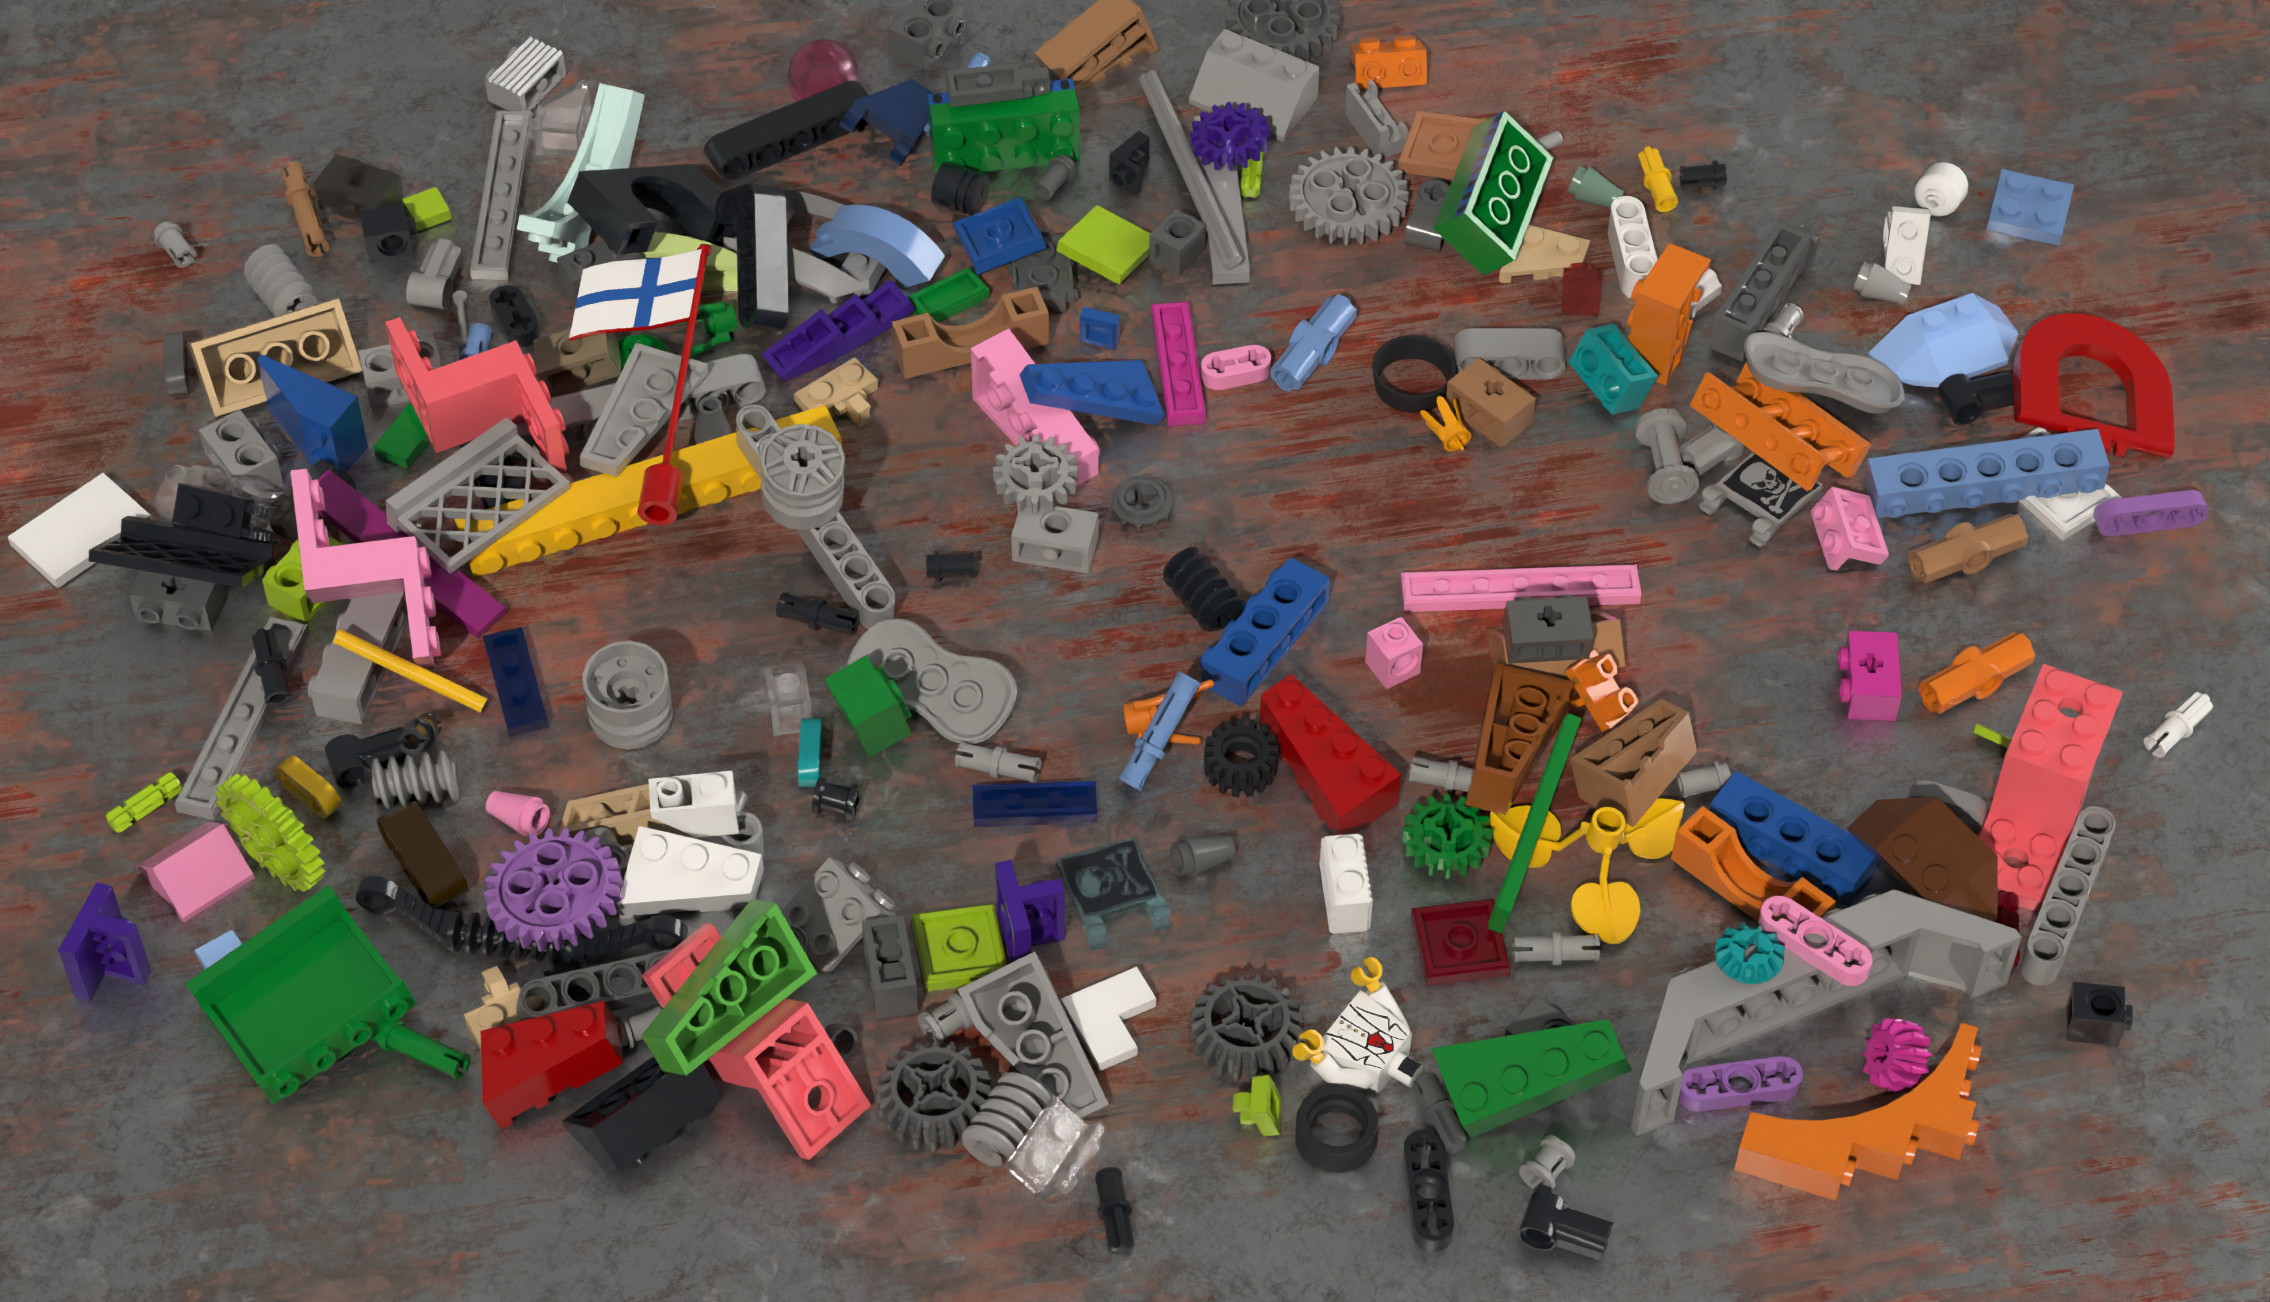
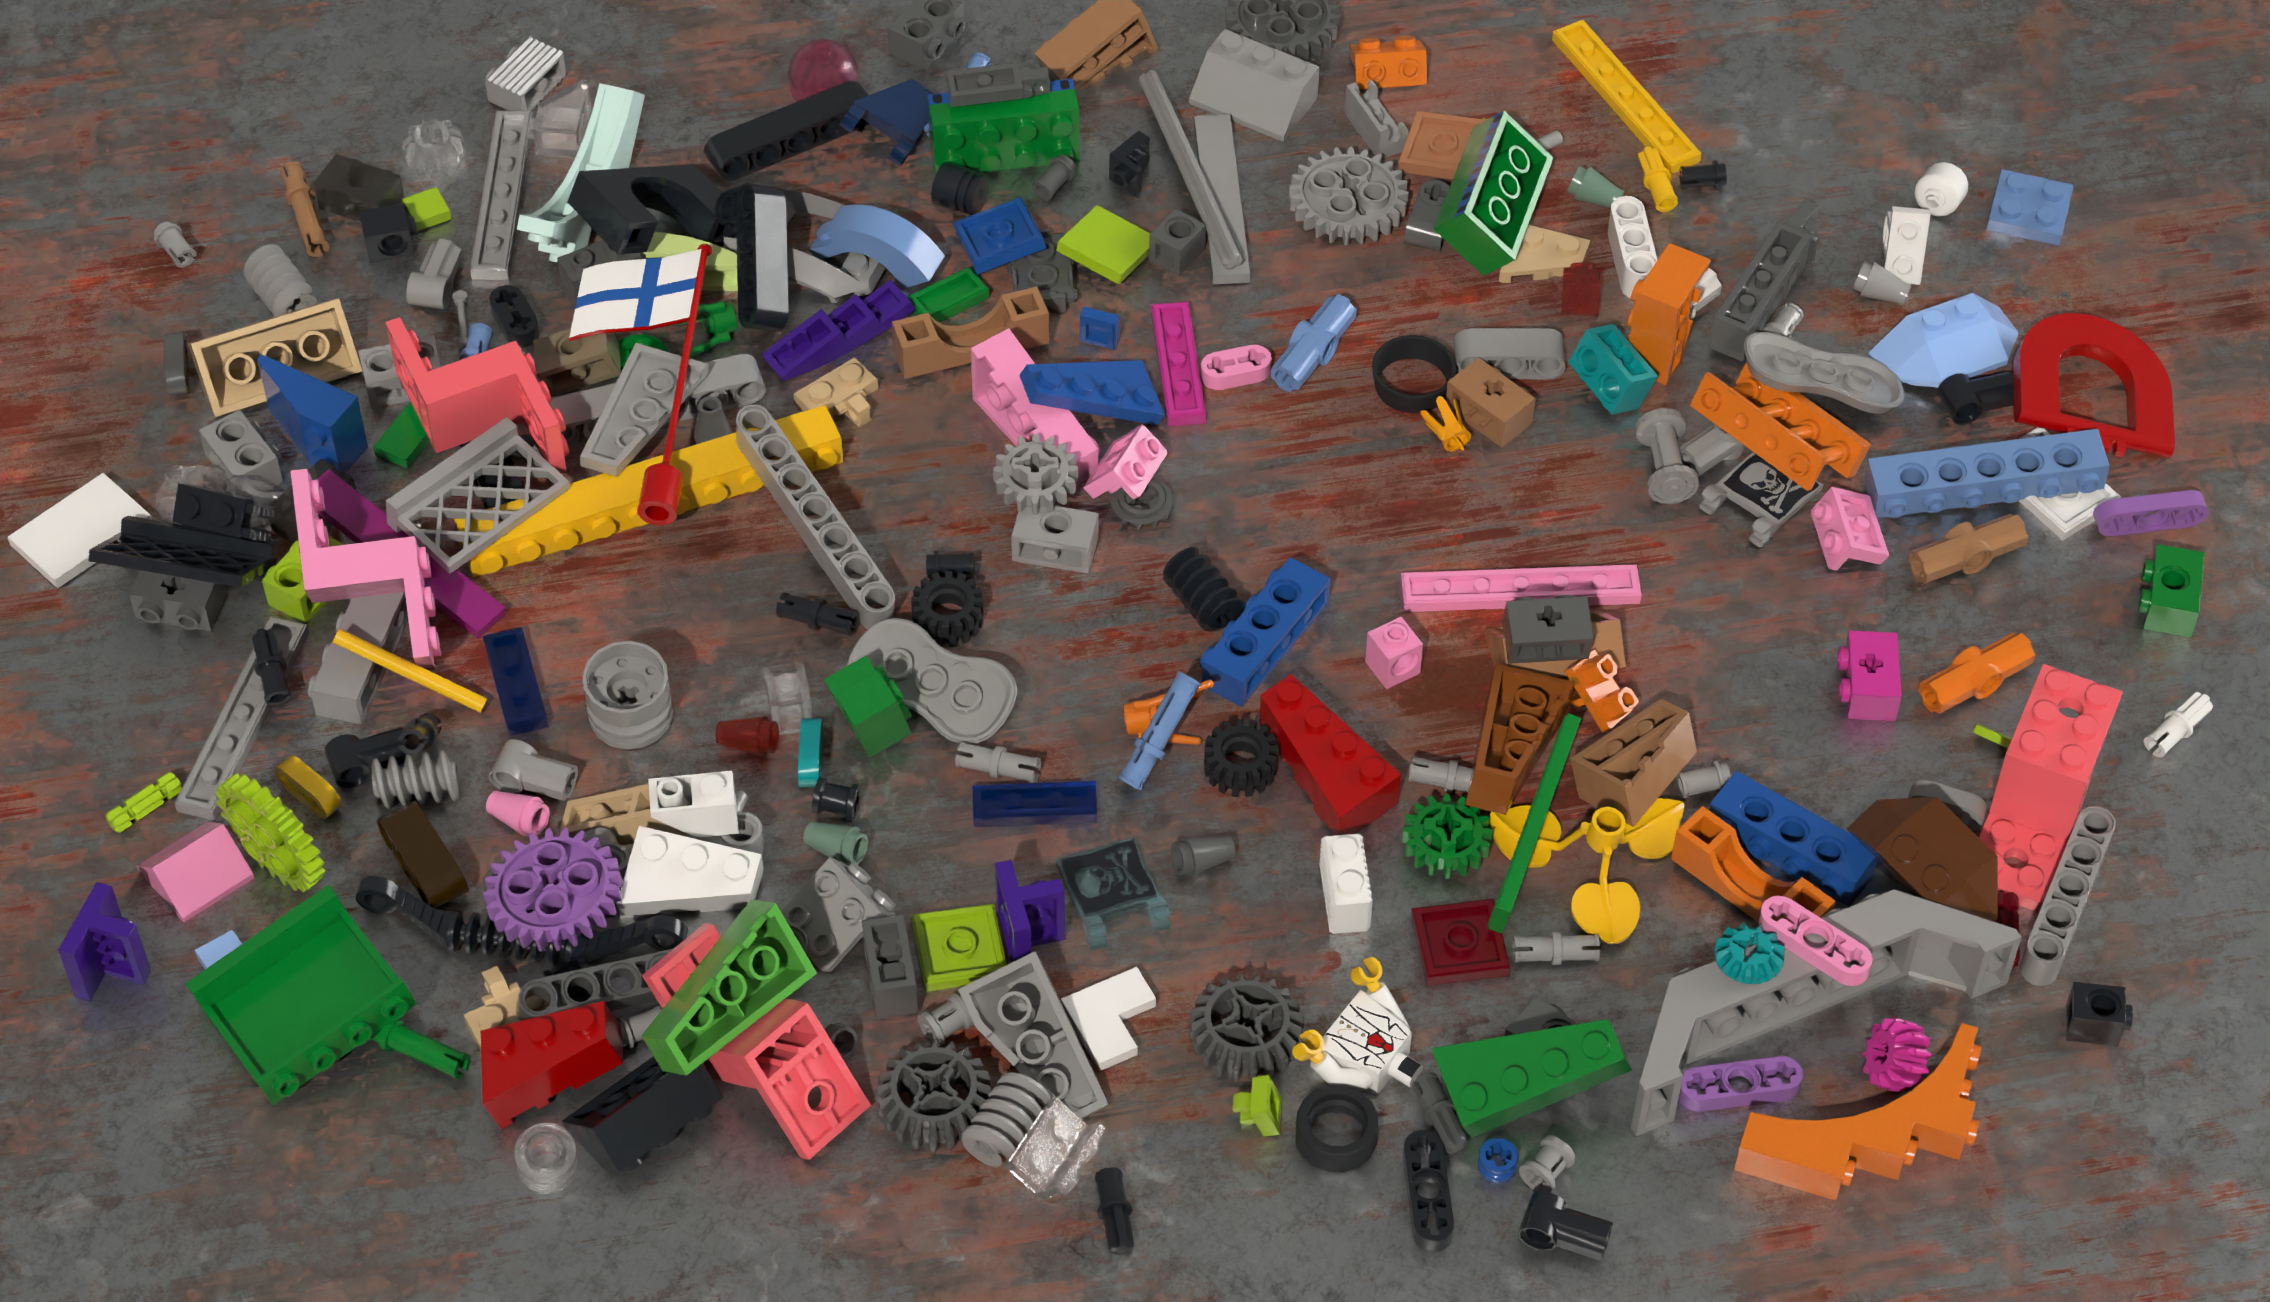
light grey wheel [761,424,845,530] -> none
dark purple gear [1190,102,1270,171] -> none
lime axle [1240,152,1263,198] -> none
none -> clear gear [402,116,465,178]
none -> light grey piece [488,739,578,801]
none -> clear wheel [514,1123,578,1194]
none -> clear red cone [715,716,779,757]
none -> sand green cone [803,821,868,866]
none -> black tyre [911,571,984,647]
none -> bright pink bracket [1083,424,1167,499]
none -> blue bush [1478,1138,1518,1183]
none -> yellow tile [1552,19,1702,174]
none -> green brick [2138,544,2205,638]

